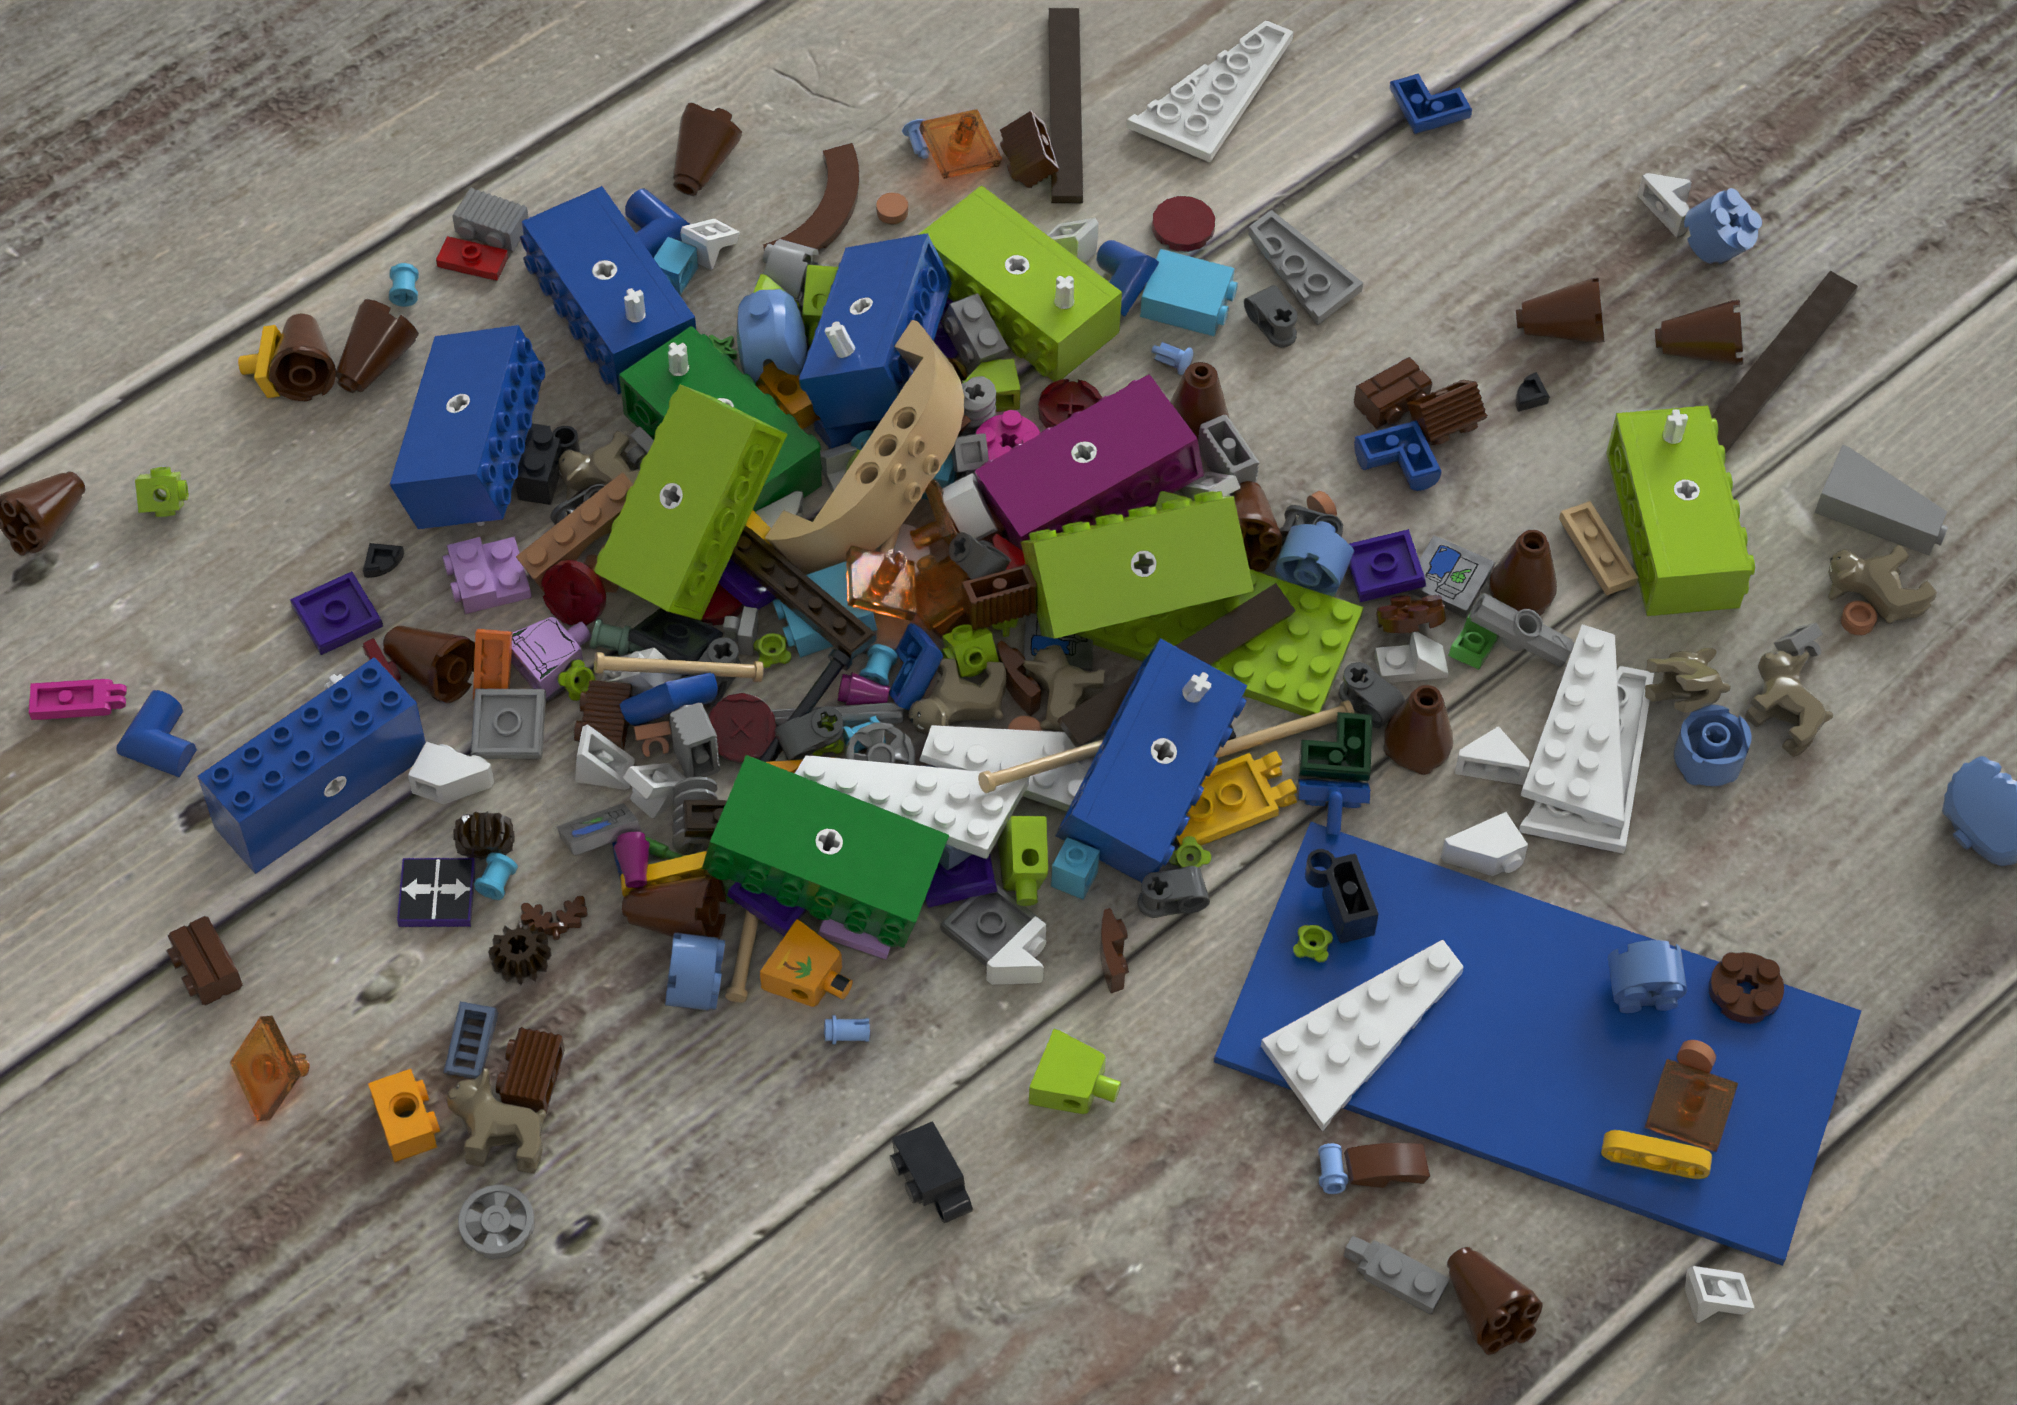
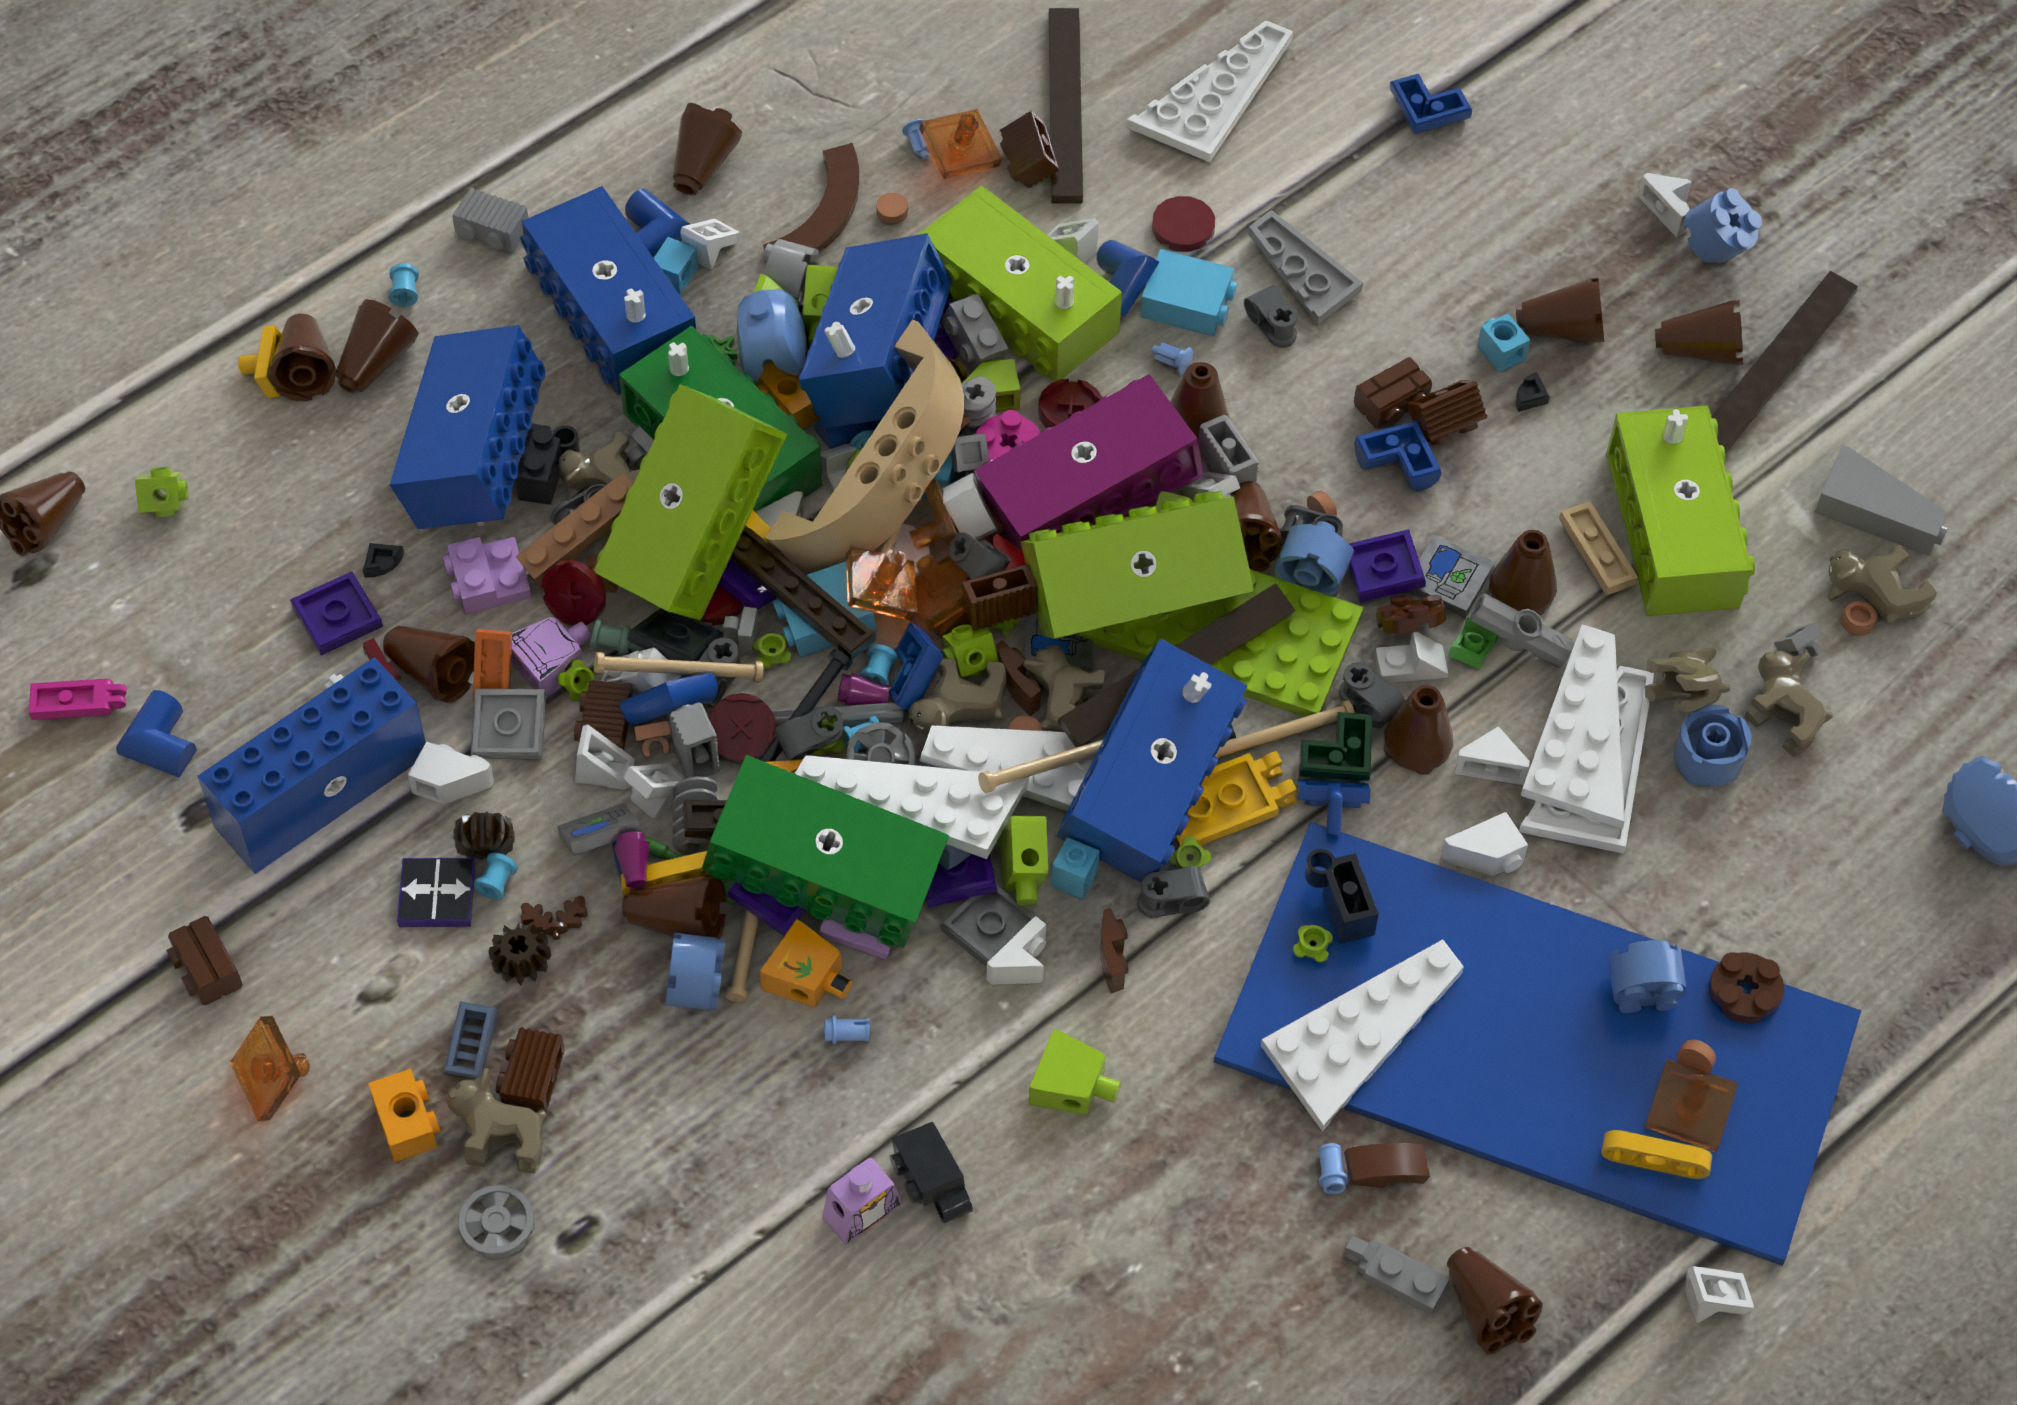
red plate [436,236,509,281] -> none
none -> lavender torso [822,1158,902,1245]
none -> medium azure brick [1477,314,1530,373]

